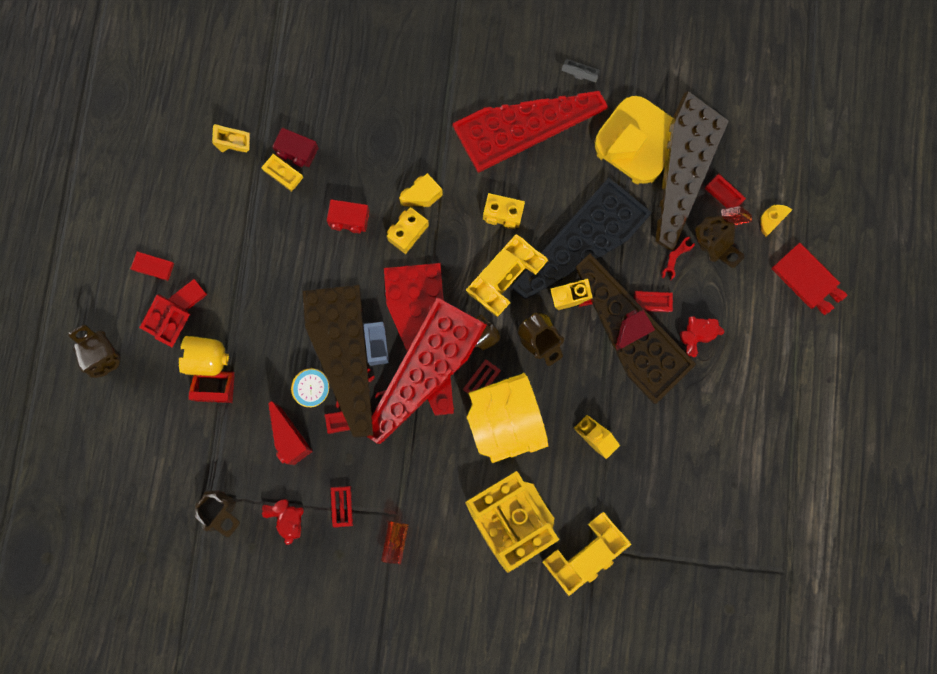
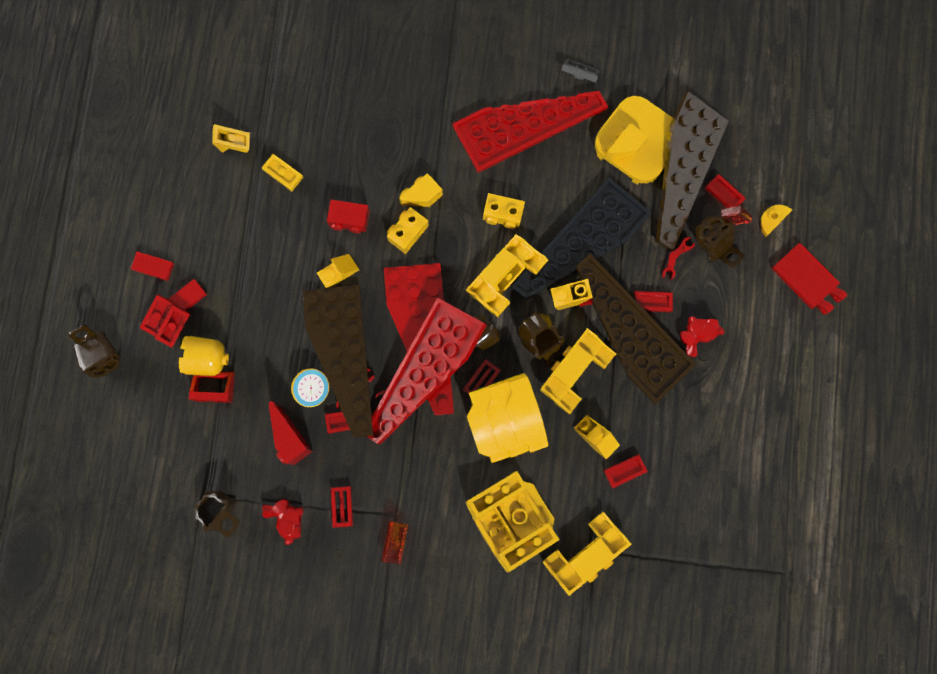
dark red brick [273,128,318,167] -> none
sand blue panel [364,322,389,366] -> none
dark red slope [615,309,655,350] -> none
none -> yellow slope [317,254,359,288]
none -> yellow bracket [540,328,616,415]
none -> red tile [603,454,648,488]

